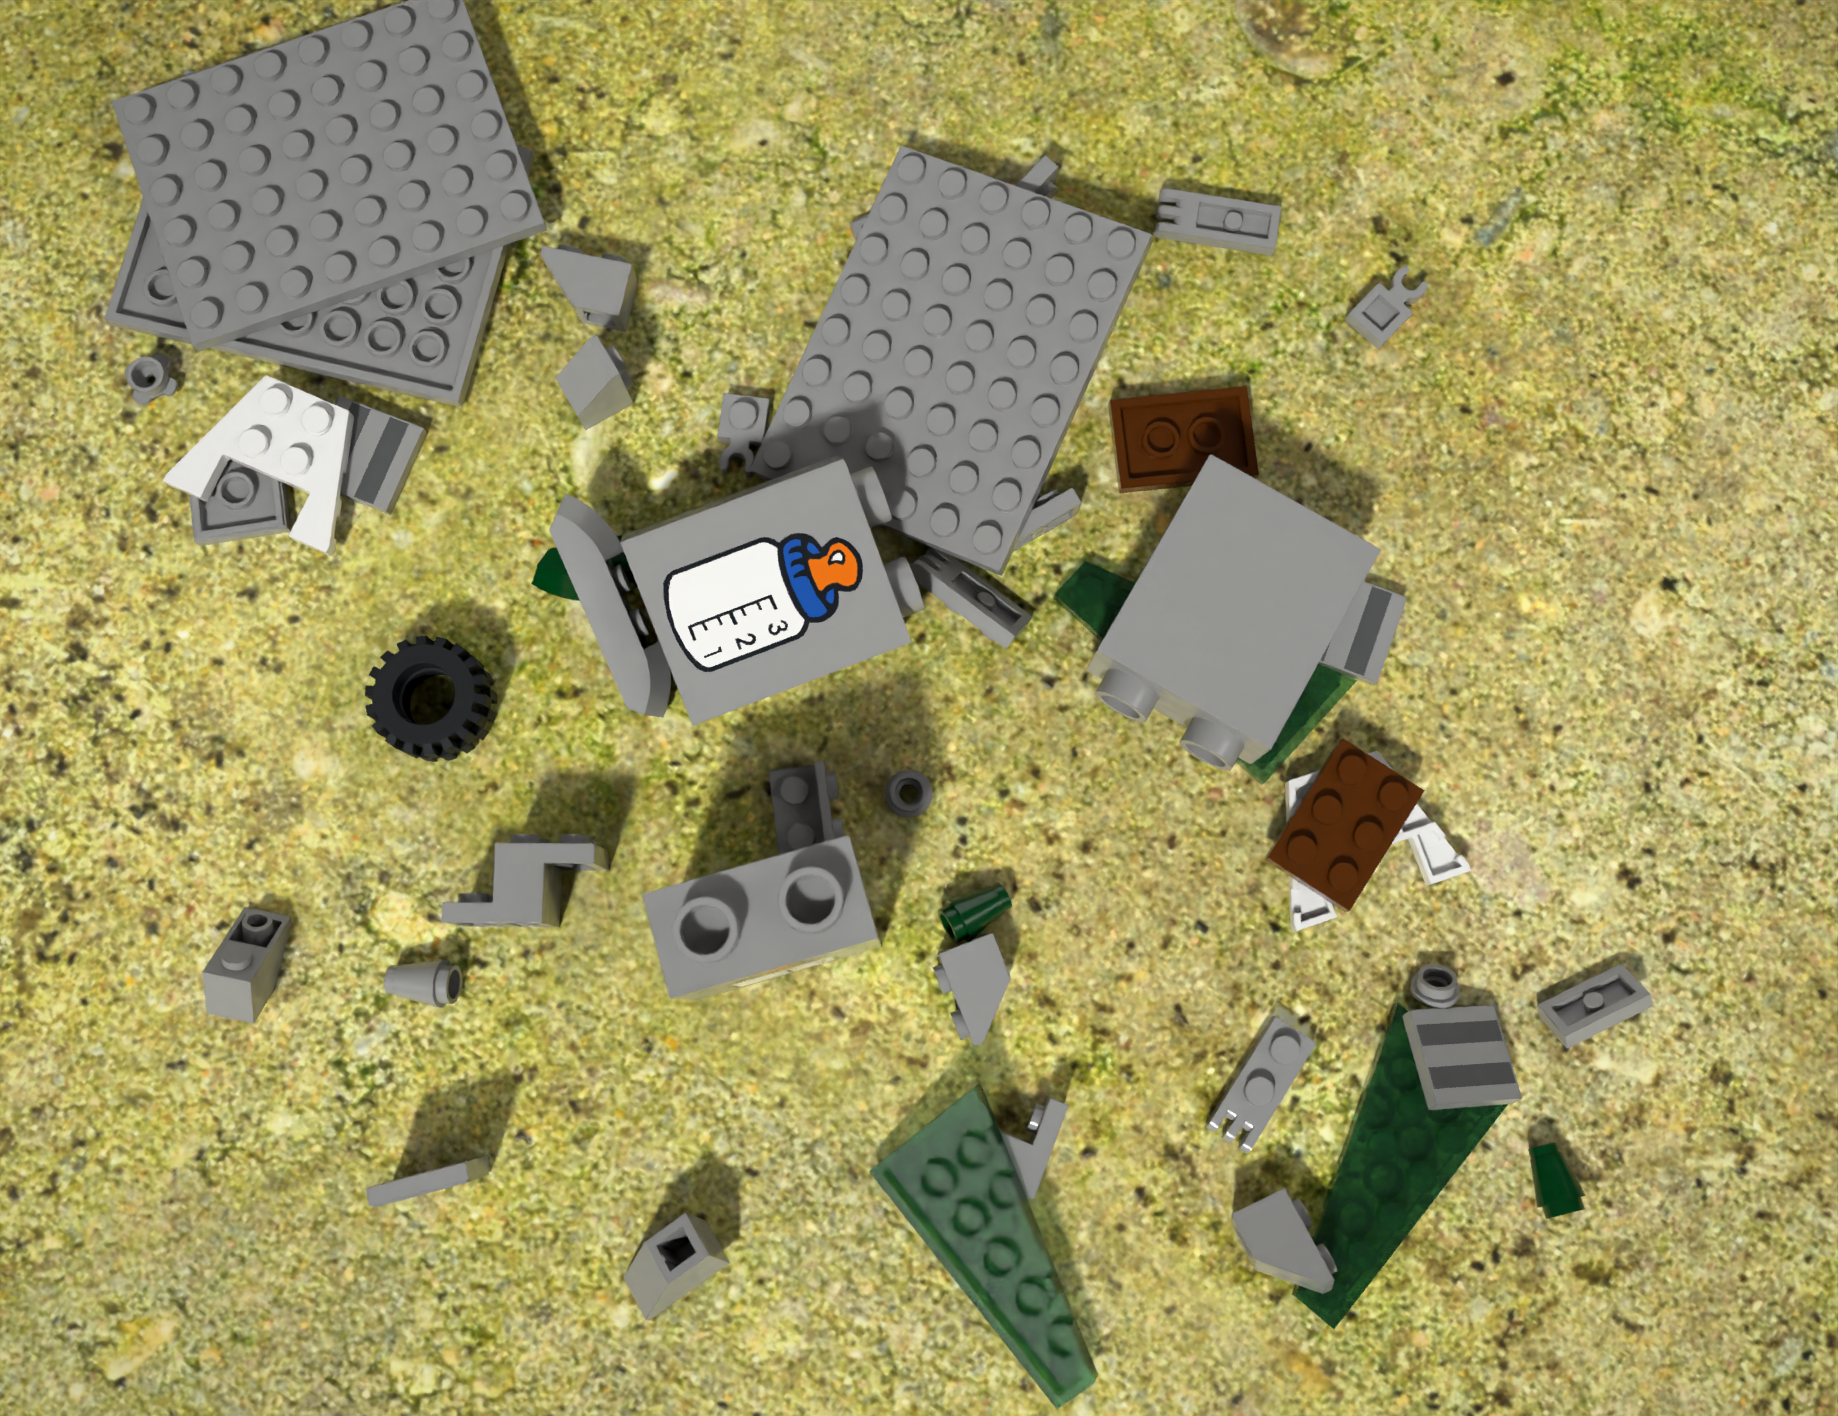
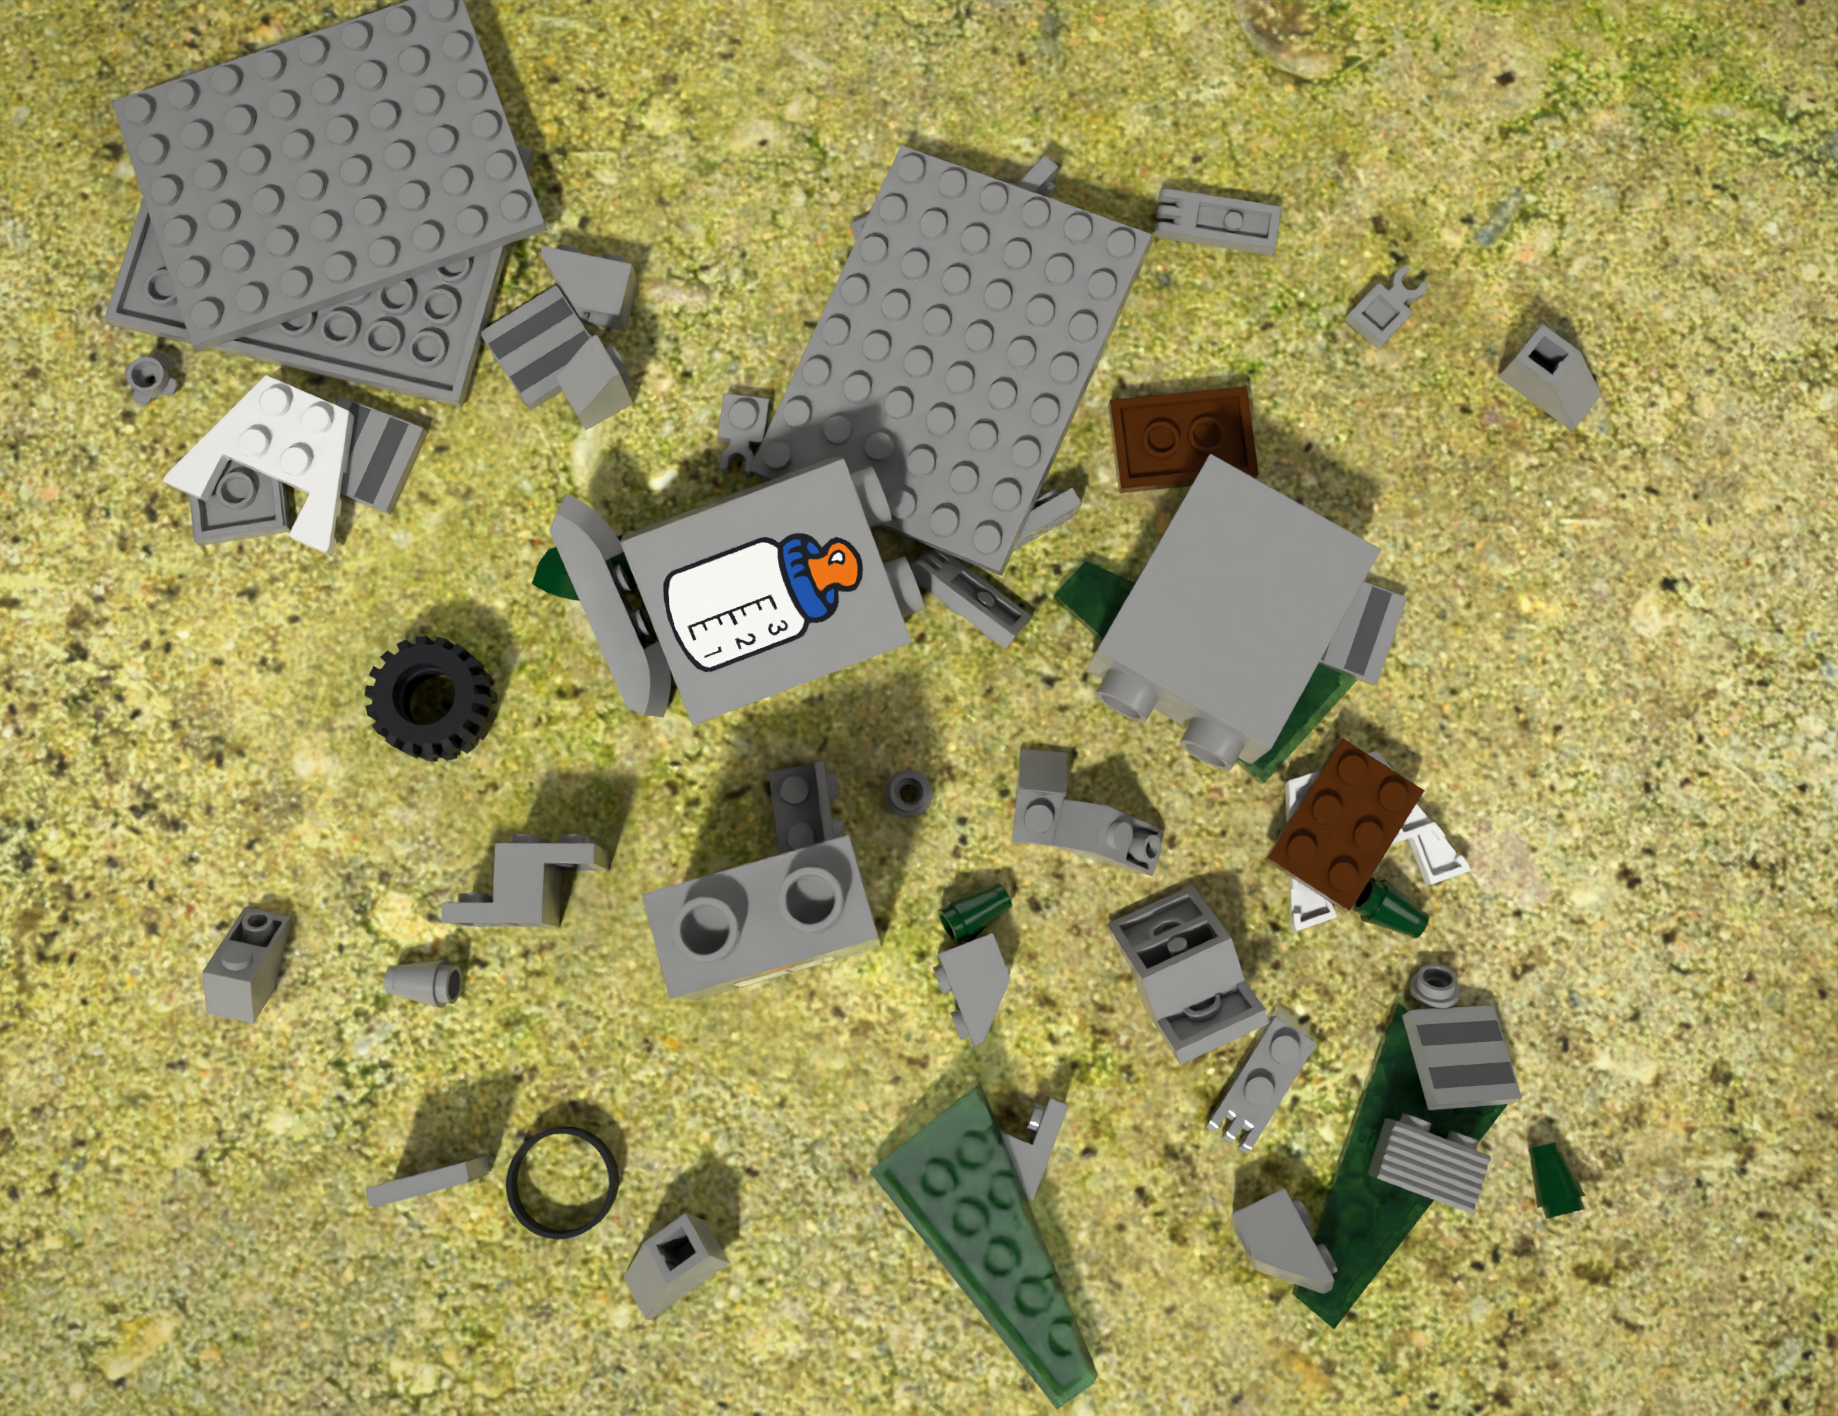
light grey plate [1537,963,1652,1049] -> none
none -> tile [481,285,591,411]
none -> black tyre [506,1127,619,1239]
none -> light grey slope [1011,748,1067,847]
none -> light grey slope [1052,799,1165,876]
none -> light grey bracket [1107,885,1270,1065]
none -> dark green cone [1353,878,1429,939]
none -> light grey brick [1367,1113,1491,1214]
none -> light grey slope [1498,324,1601,431]

